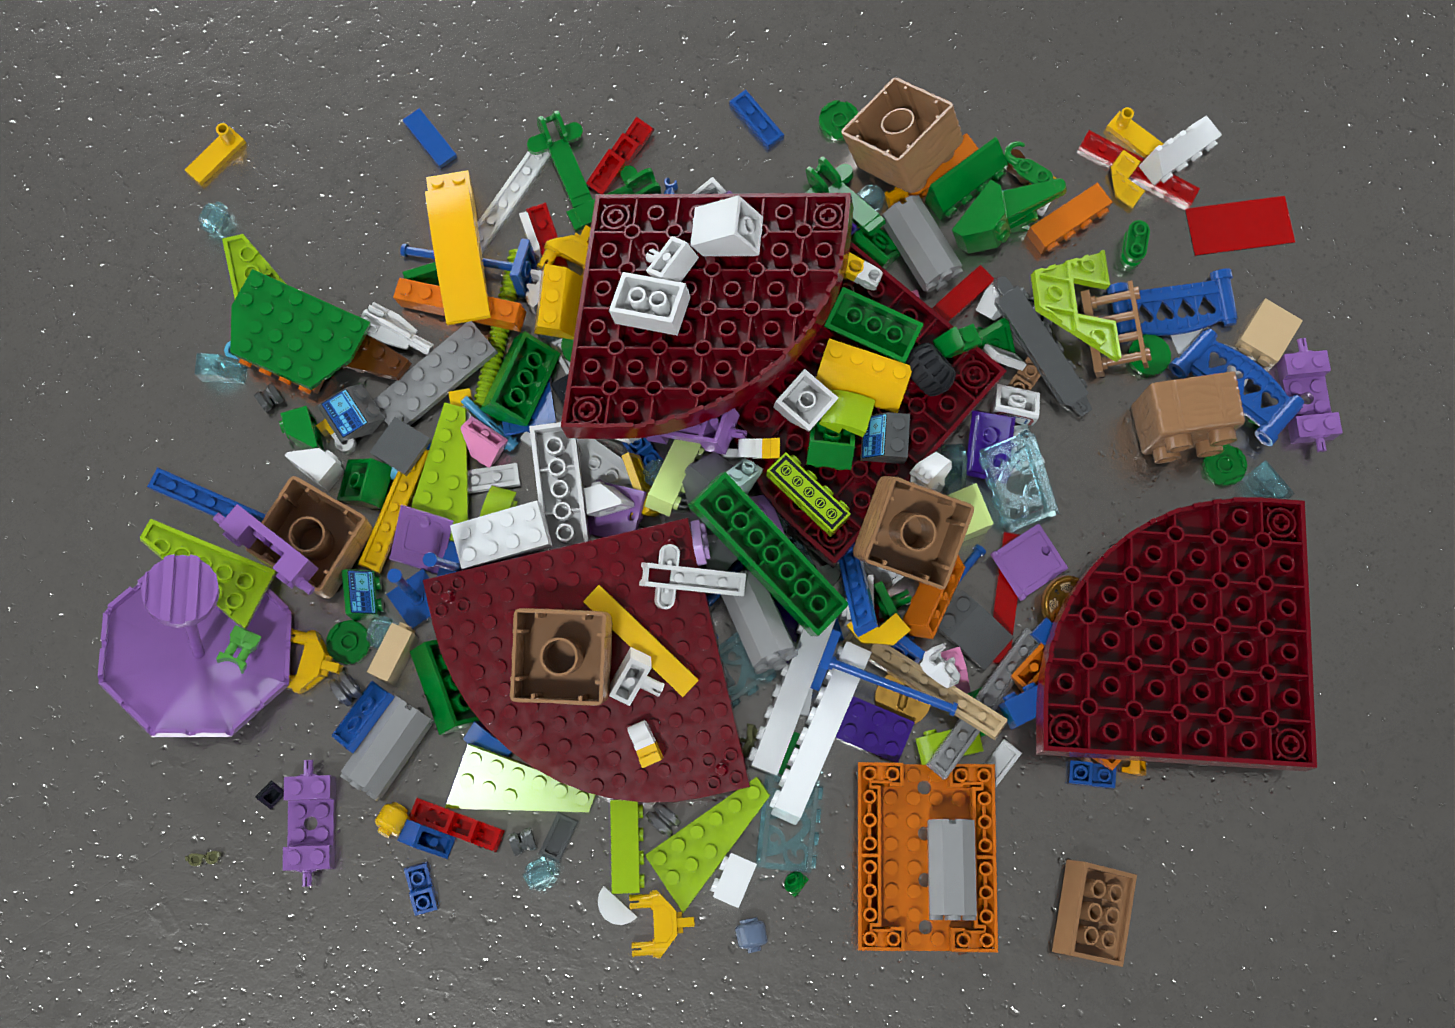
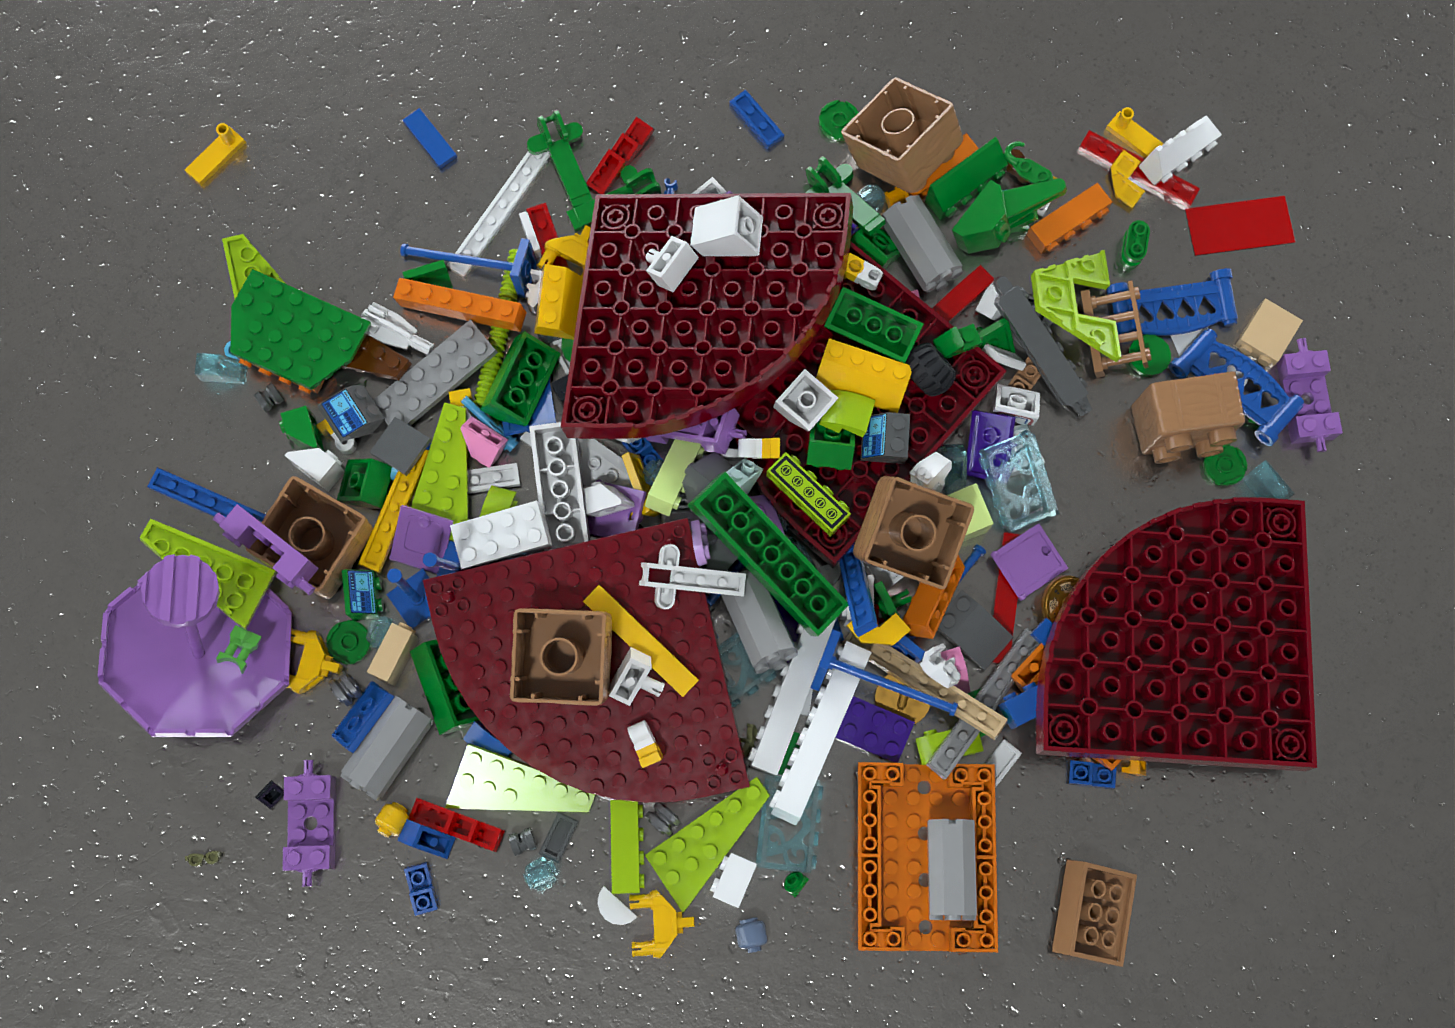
clear light blue head [198,201,231,235] -> none
yellow slope [425,170,491,325] -> none
white brick [609,272,691,336] -> none

